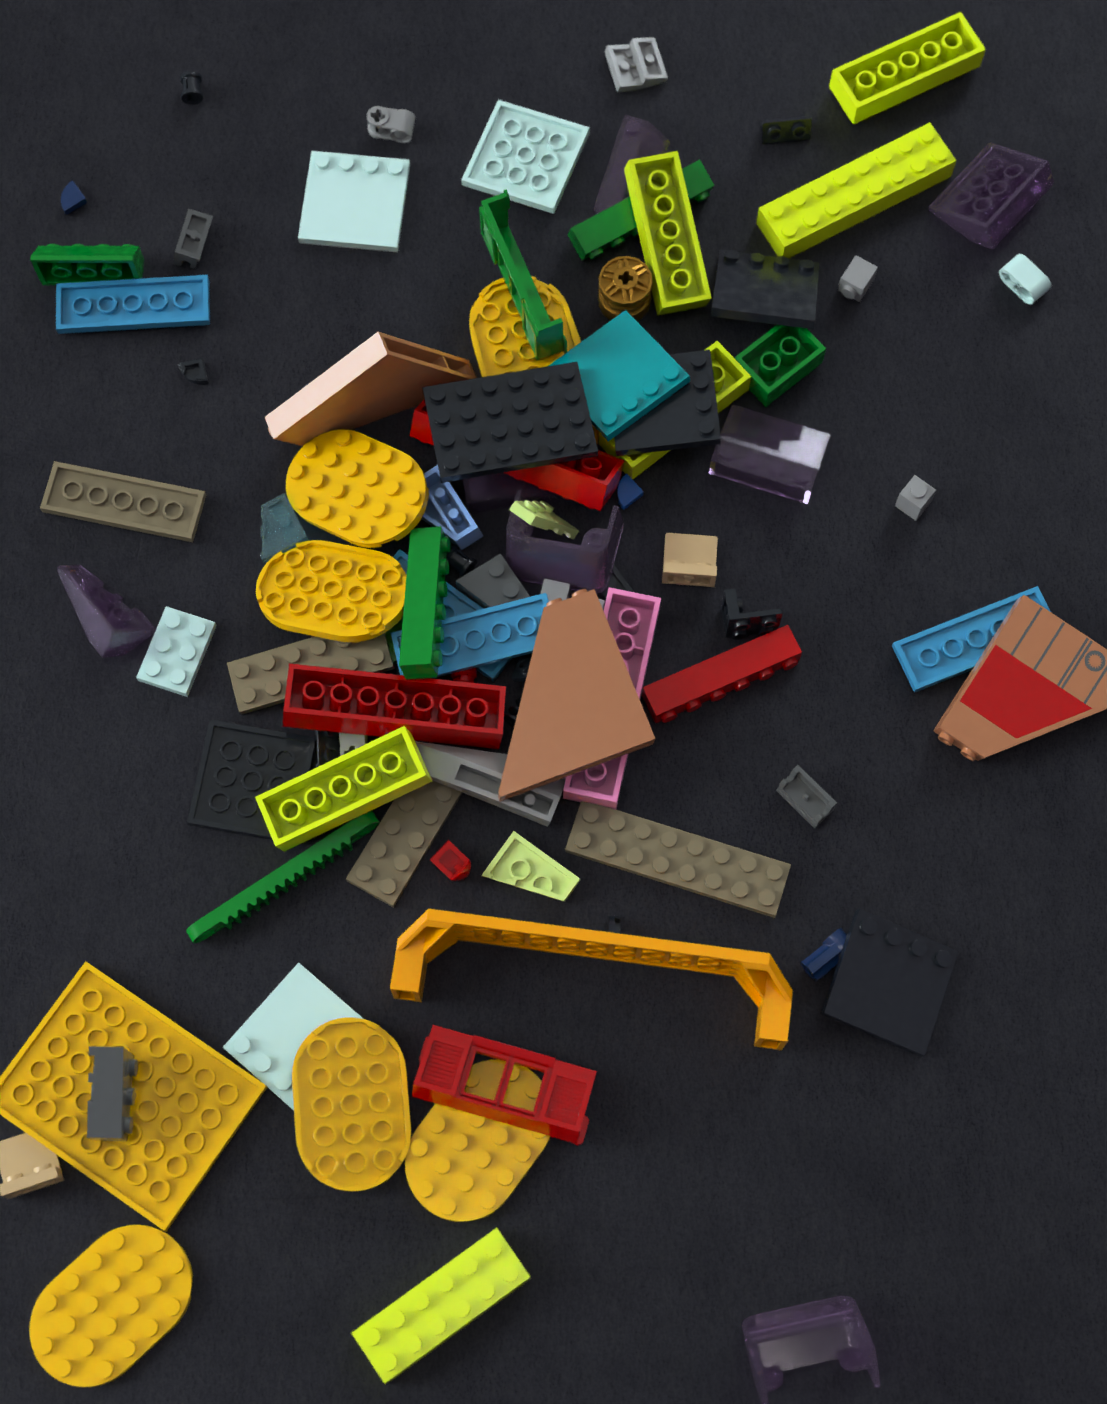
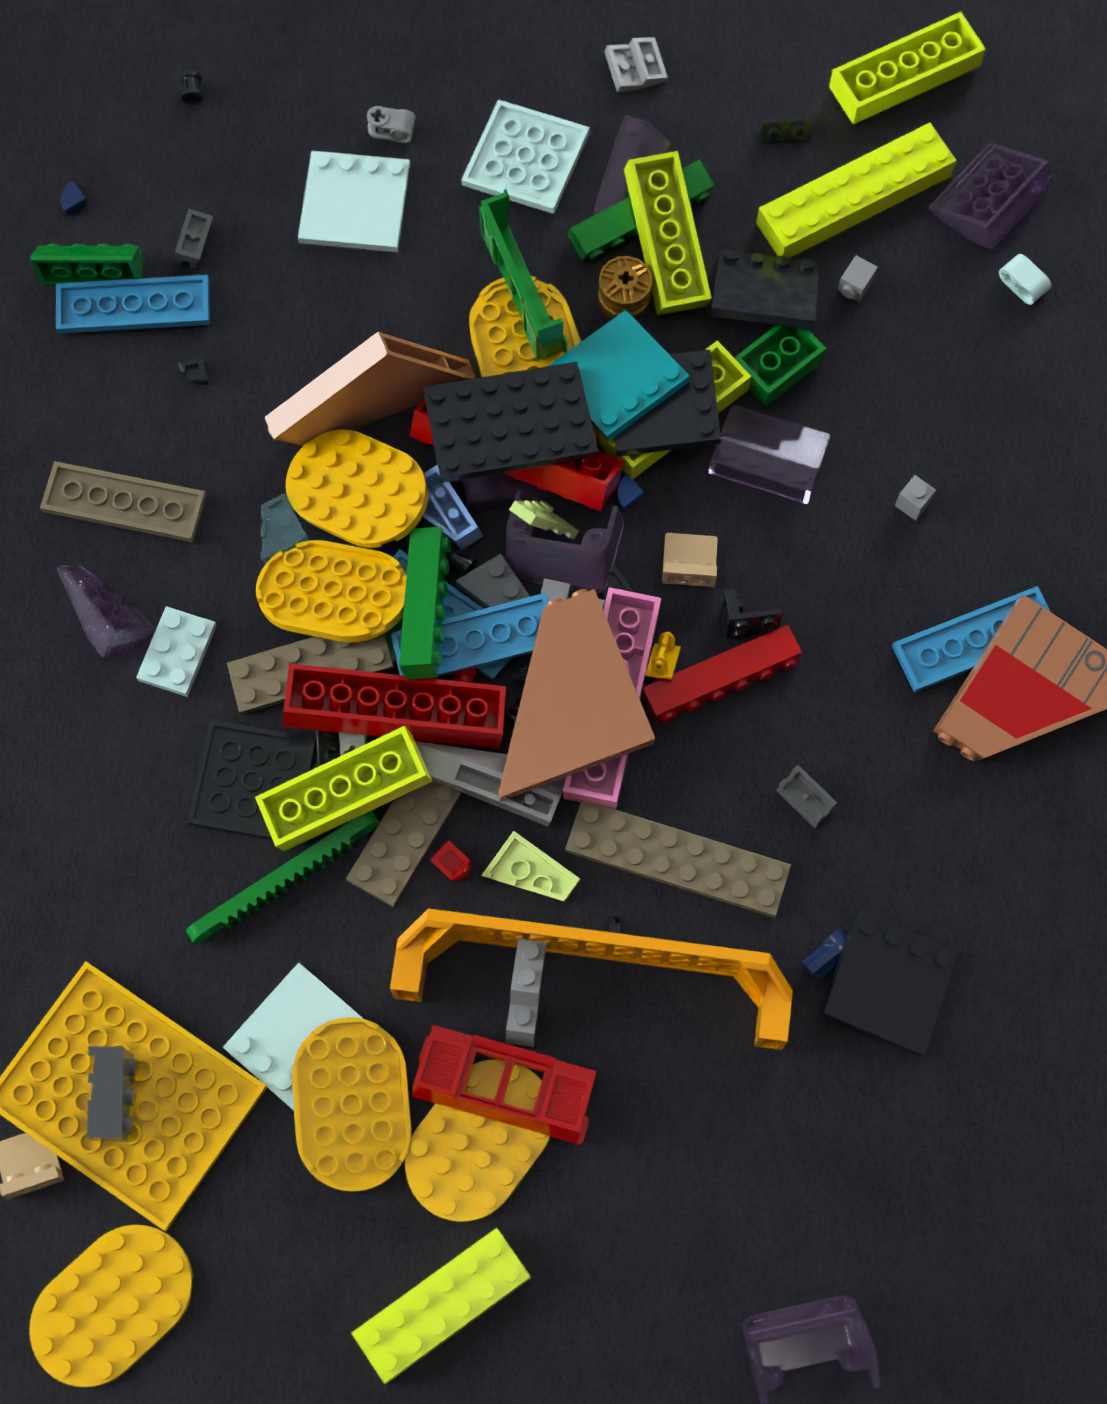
none -> light grey arch [506,938,546,1047]
none -> yellow hinge [645,632,681,679]

